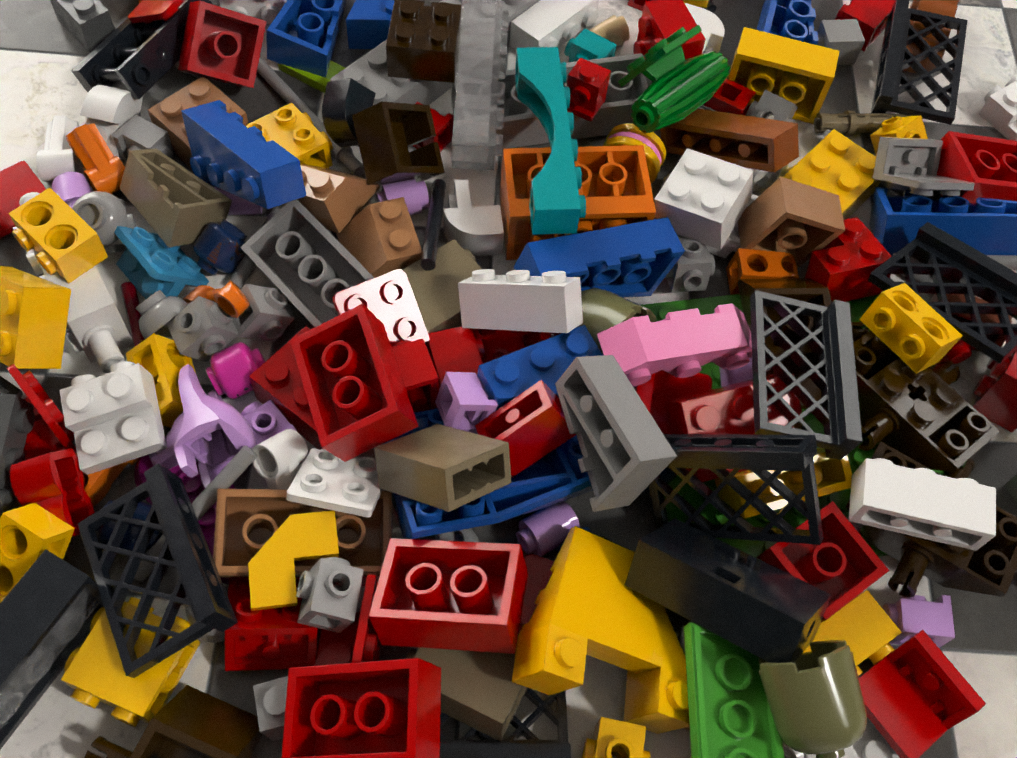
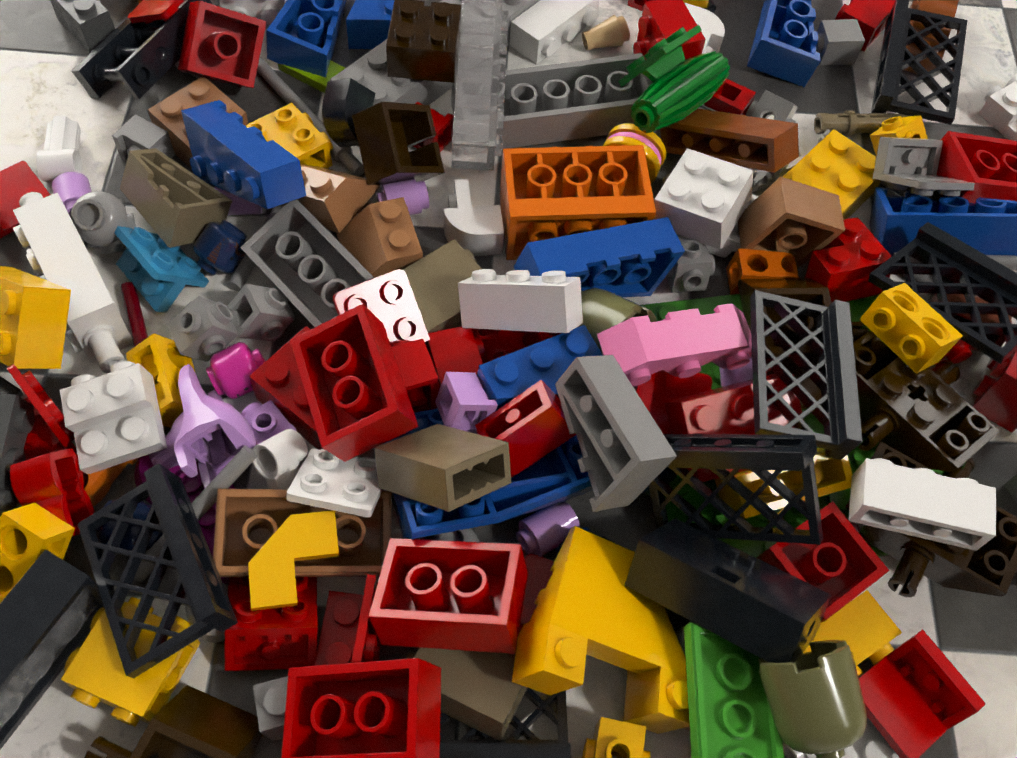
yellow brick [8,188,108,284] -> none
orange piece [66,123,125,194] -> none
white brick [80,85,143,159] -> none
light grey piece [135,290,188,339] -> none
orange bar [183,281,250,318] -> none
light grey brick [296,557,365,633] -> none
black bar [421,179,446,271] -> none
teal arch [515,47,586,235] -> none
teal brick [564,28,617,62] -> none
red brick [566,58,611,122] -> none
yellow brick [727,27,840,124] -> none
lavender brick [882,595,955,648] -> none

